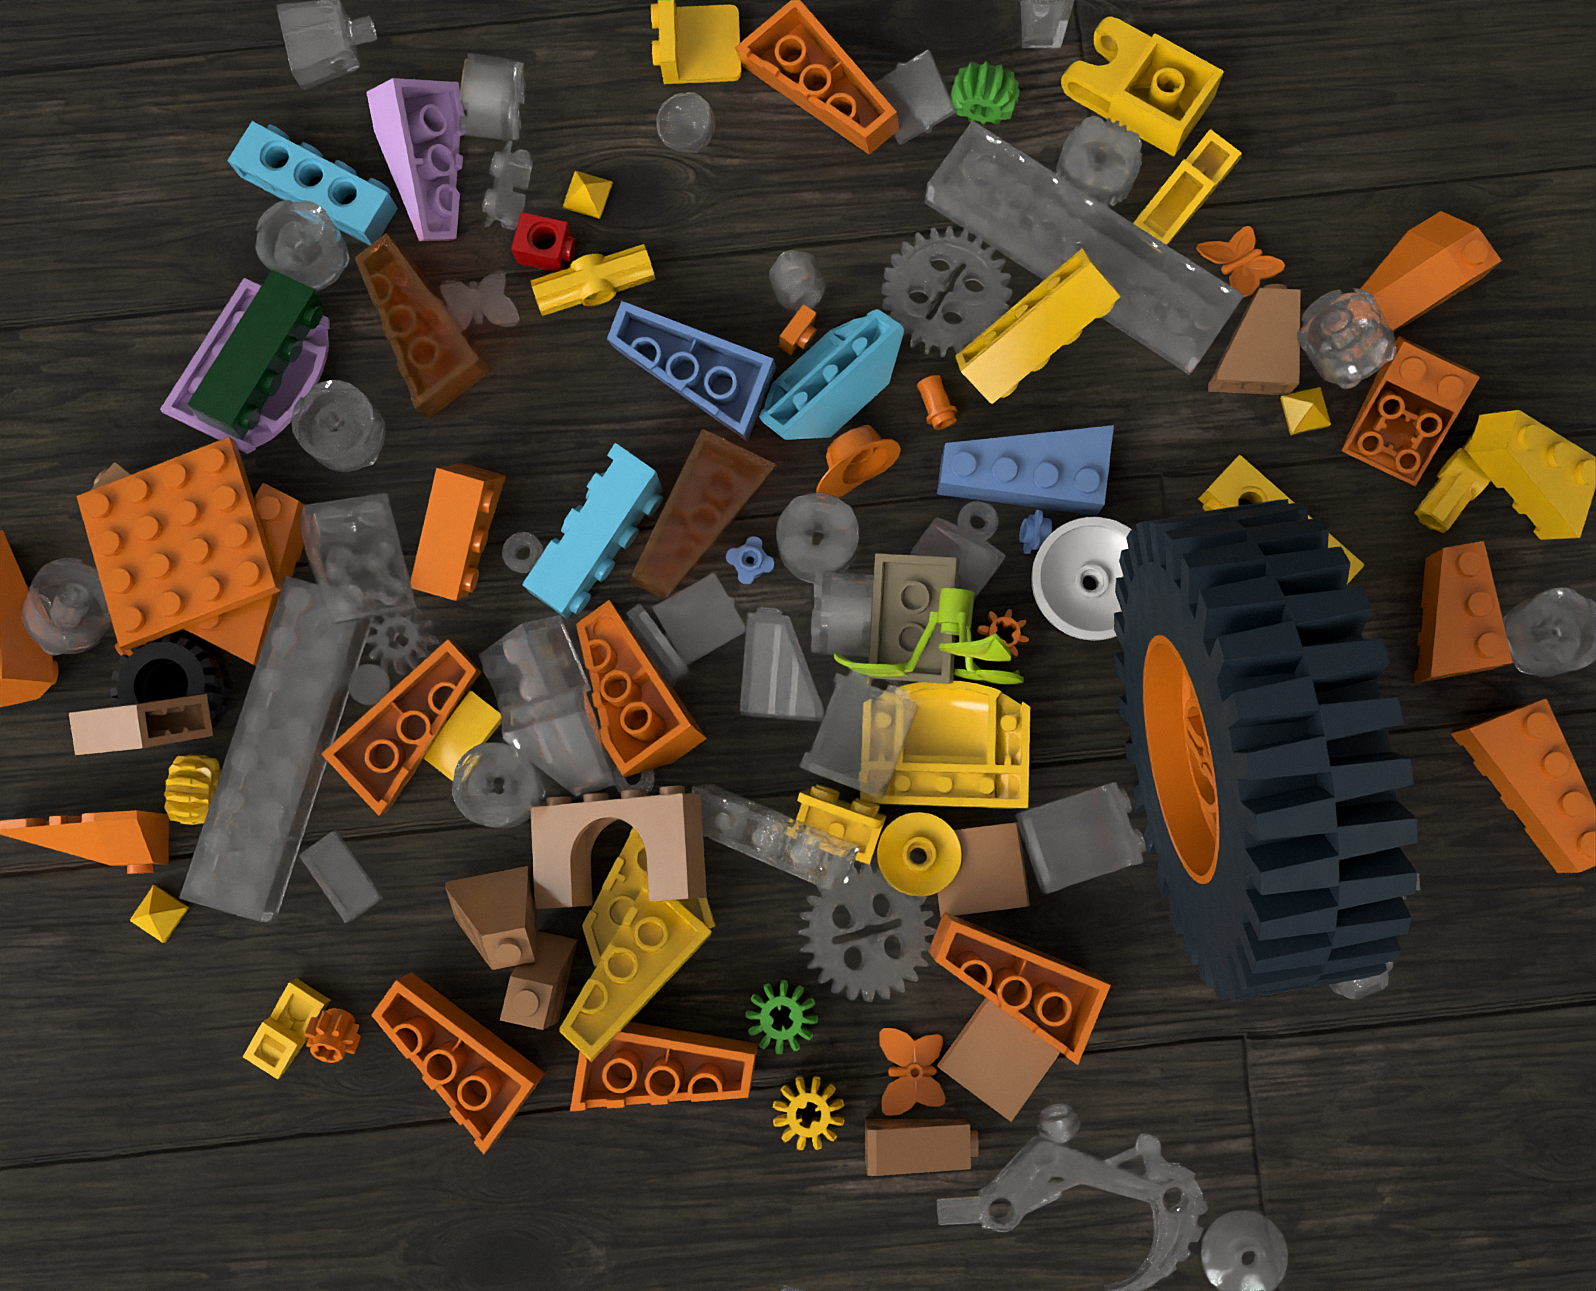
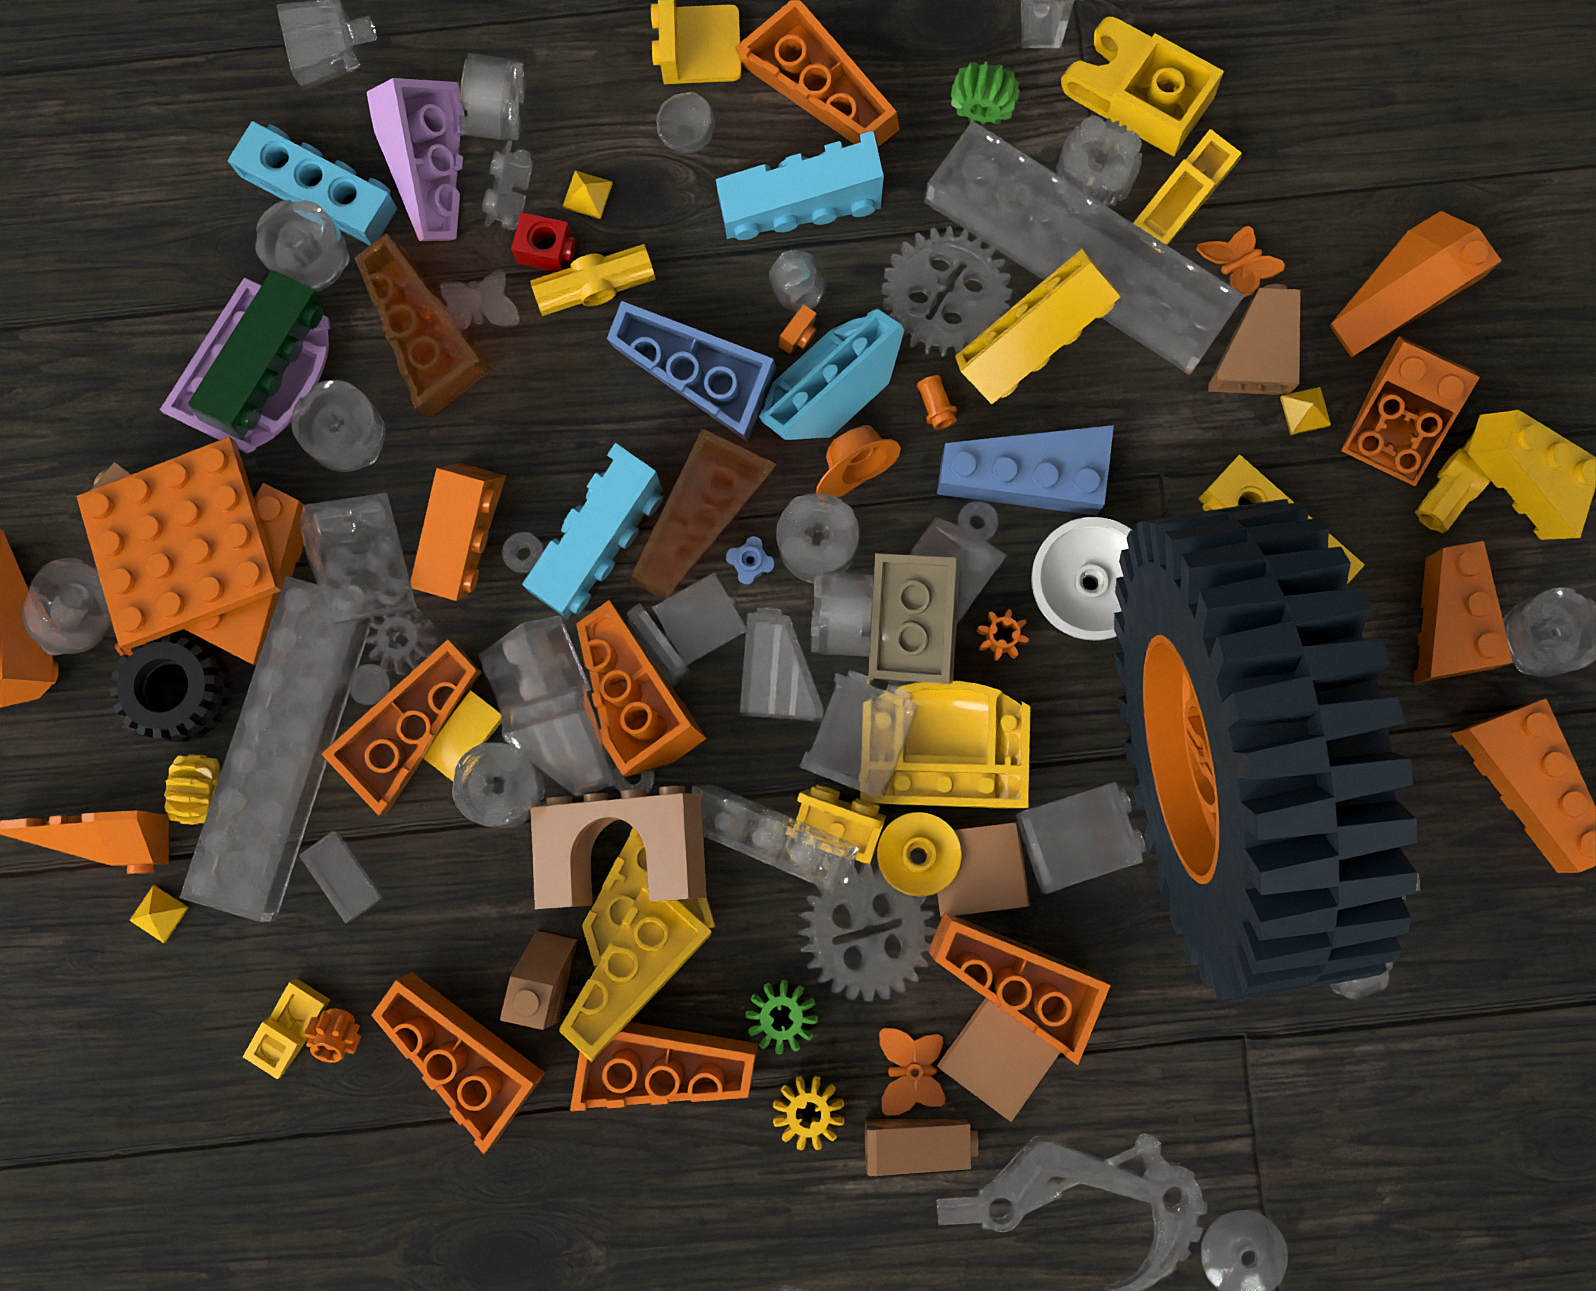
medium nougat slope [69,694,213,755] -> none
medium nougat slope [445,866,537,970] -> none
lime plant [834,588,1024,685] -> none
clear piece [873,50,956,145] -> none
medium blue plate [1019,510,1052,554] -> none
clear plate [1037,1104,1081,1143] -> none
clear brick [1297,288,1397,389] -> none
none -> medium azure wedge [716,131,884,240]

